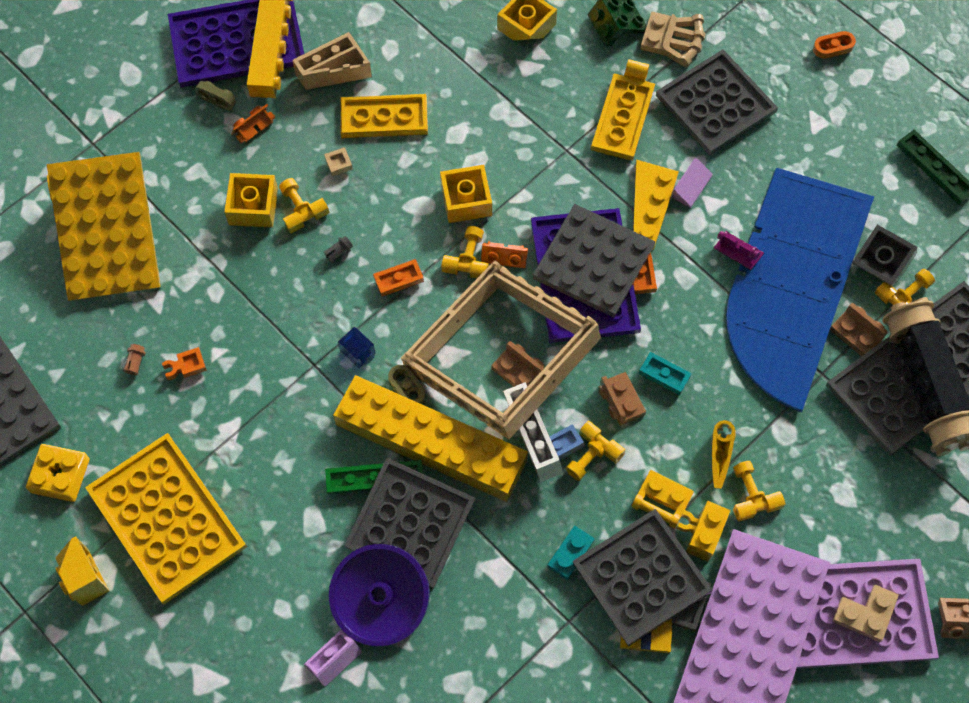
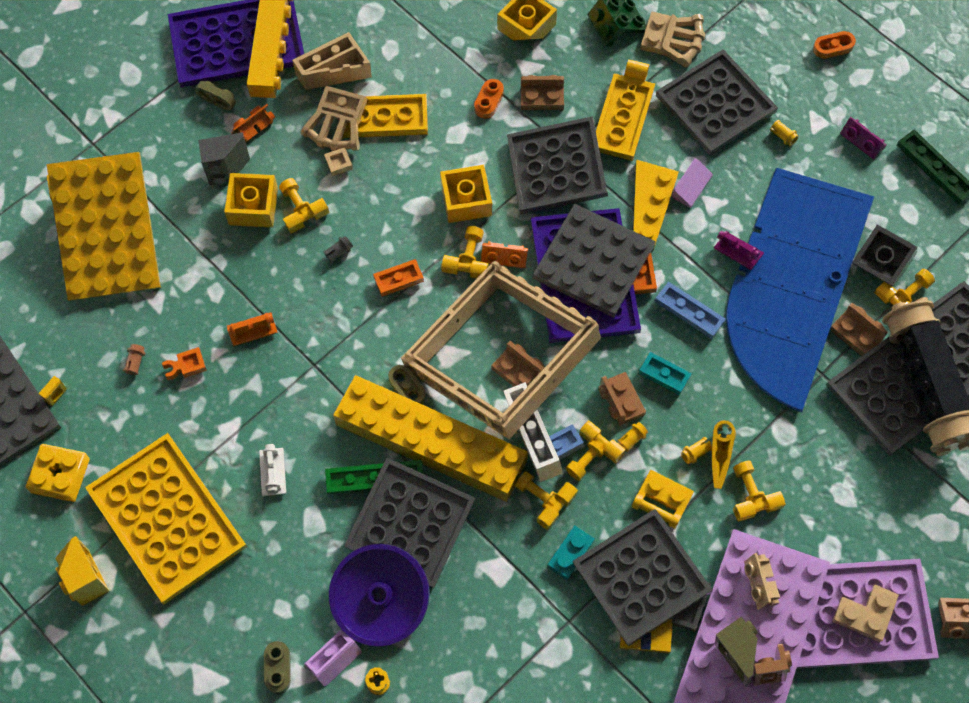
clear blue brick [338,326,376,368] -> none
yellow brick [676,501,731,562] -> none
none -> yellow tile [38,376,67,406]
none -> dark grey slope [198,132,250,185]
none -> orange hinge [227,312,278,346]
none -> white hinge [259,444,286,496]
none -> olive plate [264,641,291,694]
none -> tan plate [301,86,367,151]
none -> yellow bush [365,668,390,695]
none -> orange plate [474,79,504,119]
none -> dark grey plate [507,116,608,214]
none -> yellow bar [515,471,578,530]
none -> medium nougat bracket [521,75,564,110]
none -> yellow pin [617,422,648,452]
none -> medium blue plate [655,281,726,339]
none -> yellow pin [681,437,712,464]
none -> olive slope [715,617,758,687]
none -> tan hinge [744,553,780,610]
none -> medium nougat bracket [752,644,792,686]
none -> yellow pin [770,120,799,146]
none -> magenta hinge [840,117,887,160]

